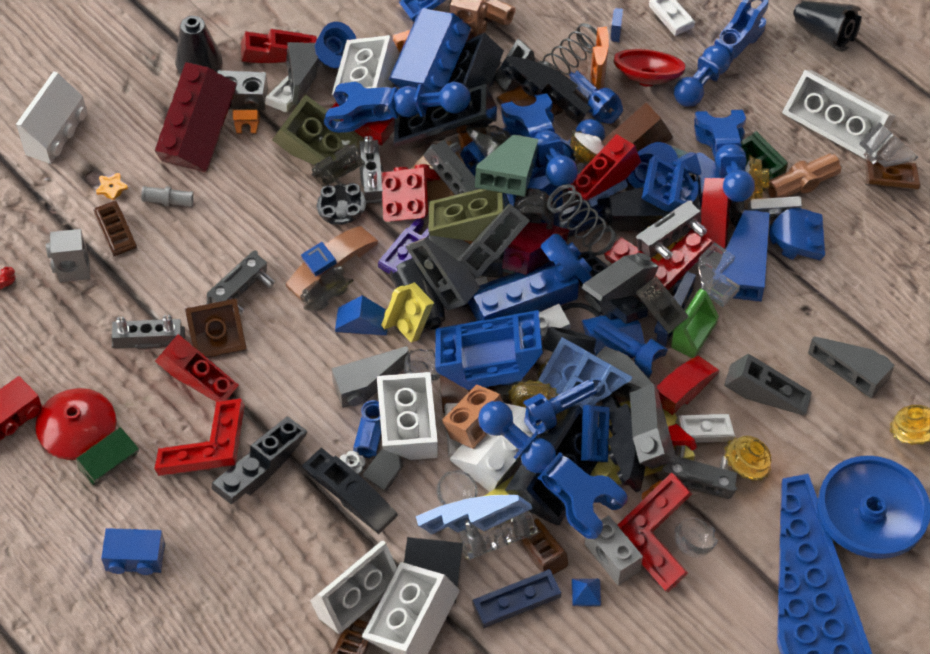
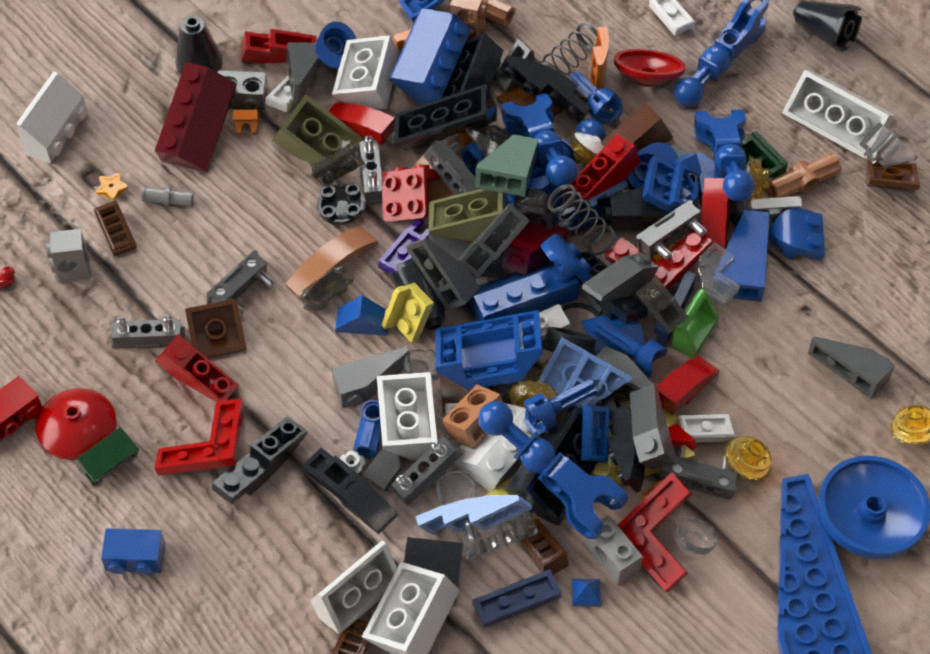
blue tile [301,242,337,277] -> none
blue piece [324,82,470,132] -> none
tile [610,8,623,42] -> none
dark grey slope [724,353,812,415] -> none
none -> dark grey piece [392,436,463,505]

